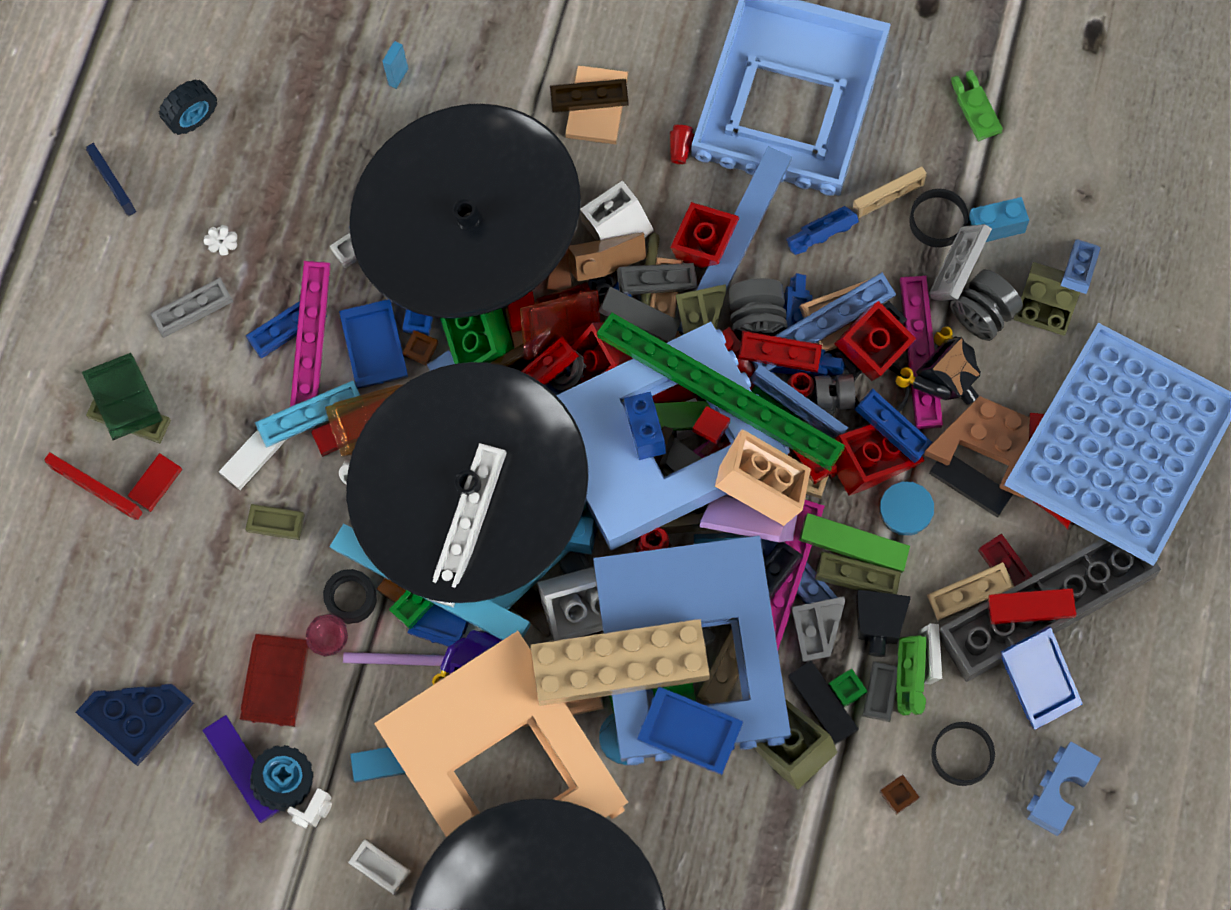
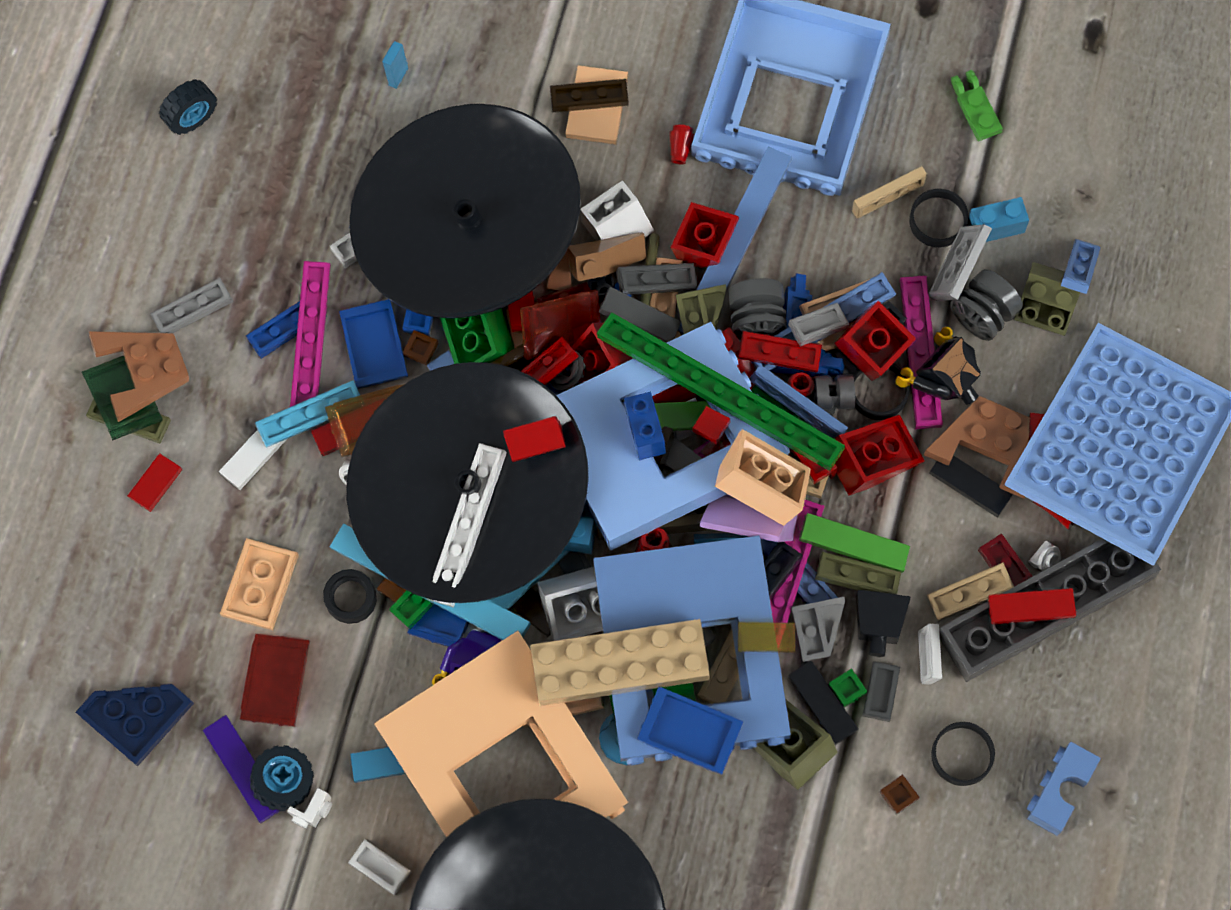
red tile [44,452,143,520] -> none
dark blue tile [86,142,137,216] -> none
white plant [204,225,237,256] -> none
olive tile [245,504,305,540] -> none
clear pink hair [305,614,348,657] -> none
lavender bar [343,652,444,666] -> none
blue hinge [786,206,859,255] -> none
blue tile [854,388,933,463] -> none
dark azure tile [880,481,934,536] -> none
bright green hinge [896,636,927,715] -> none
piece [1001,626,1083,730] -> none
none -> nougat wing [89,331,189,422]
none -> light nougat tile [220,538,299,631]
none -> red slope [503,416,566,462]
none -> clear yellow tile [738,622,795,653]
none -> light grey tile [788,302,849,346]
none -> white plate [1028,541,1061,571]

